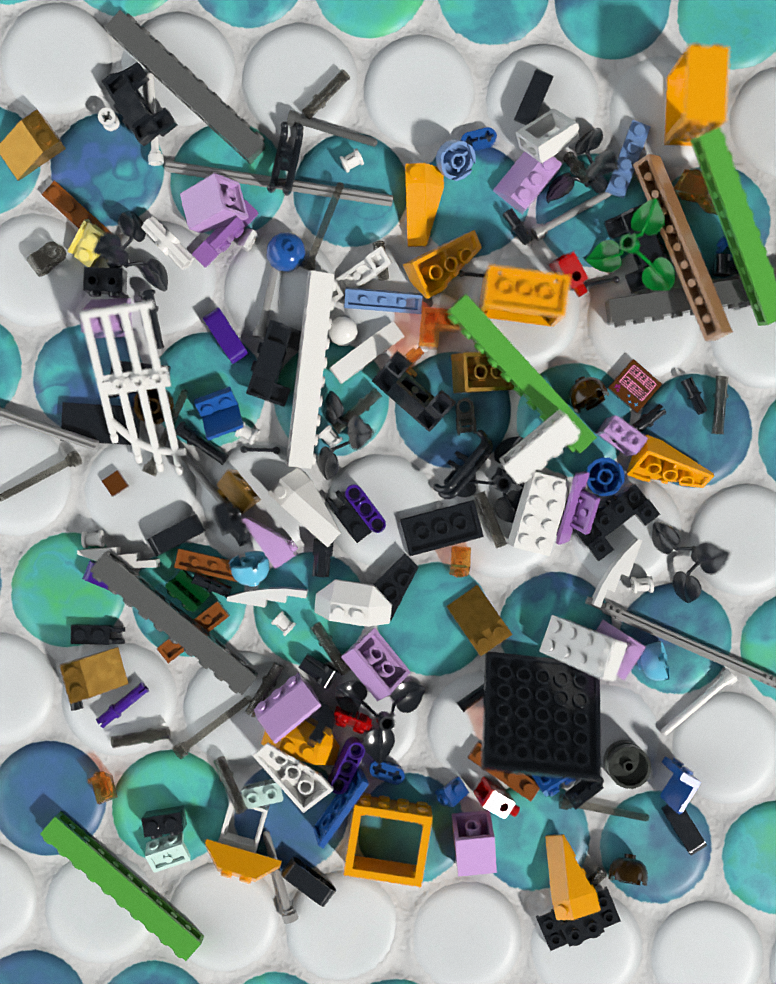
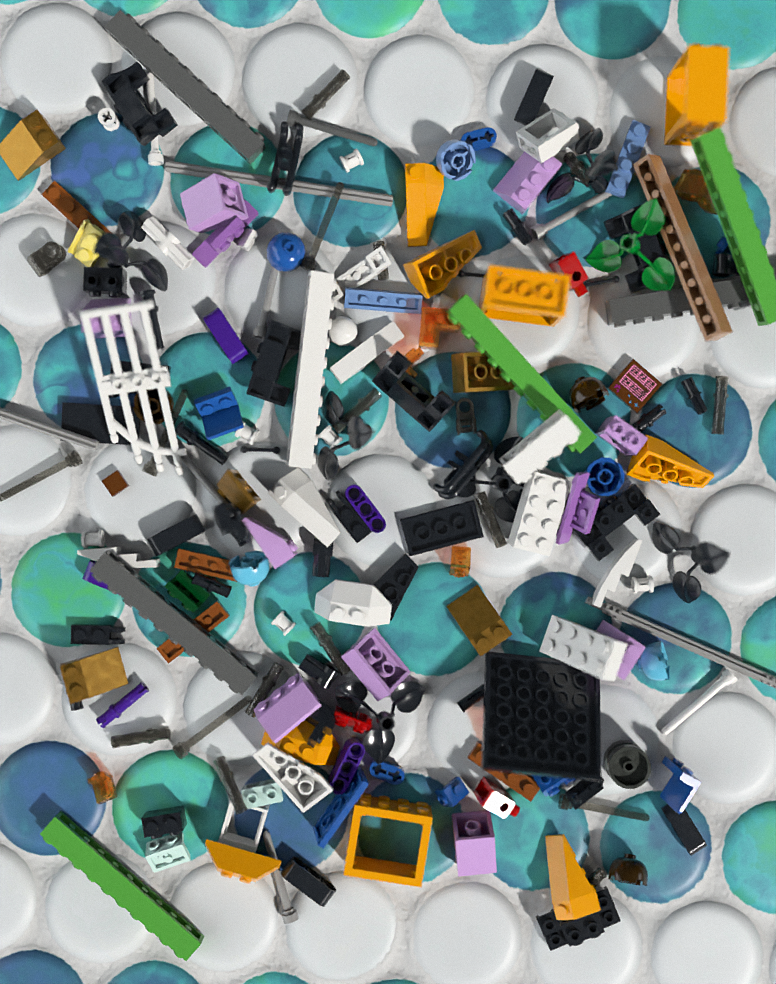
white slope [226,587,308,607] -> none

